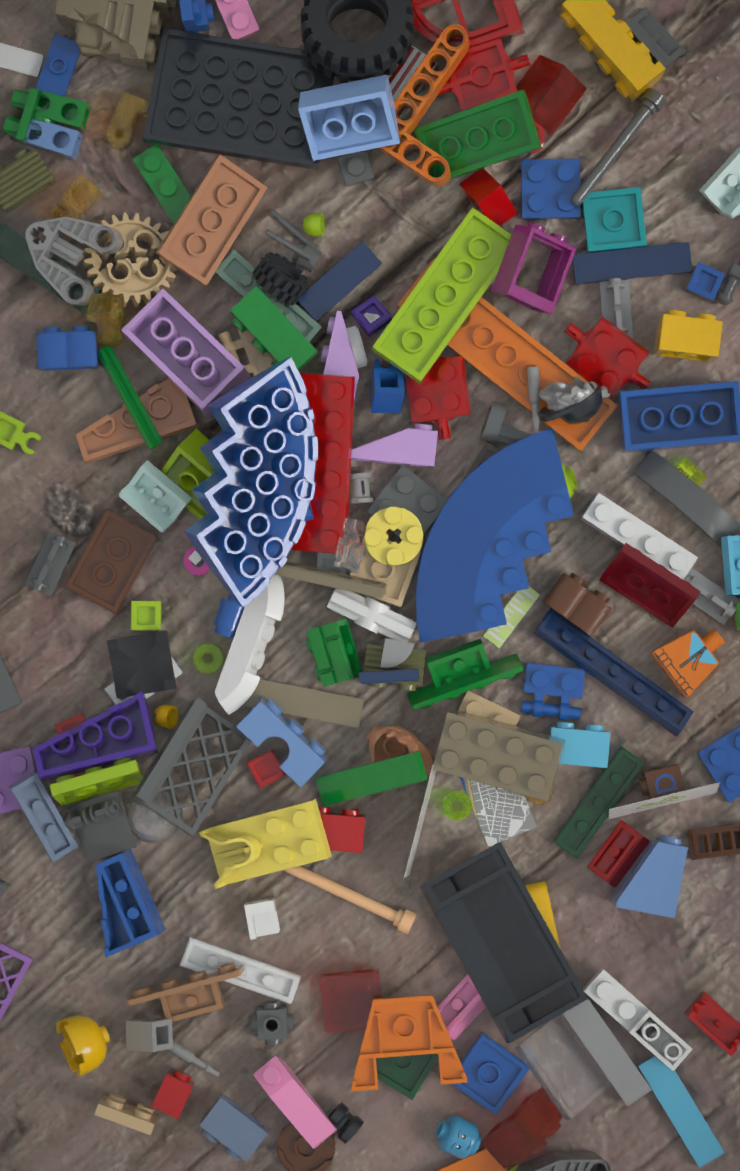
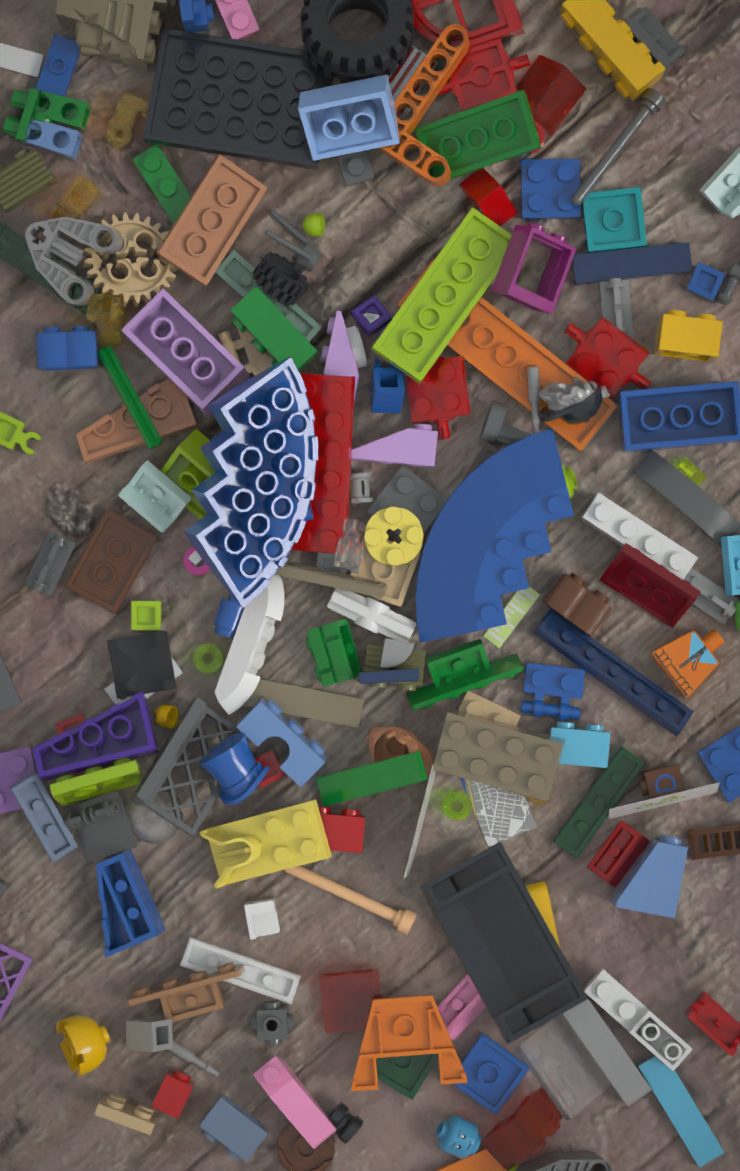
dark blue tile [298,241,382,322] -> none
none -> blue hat [199,732,270,805]

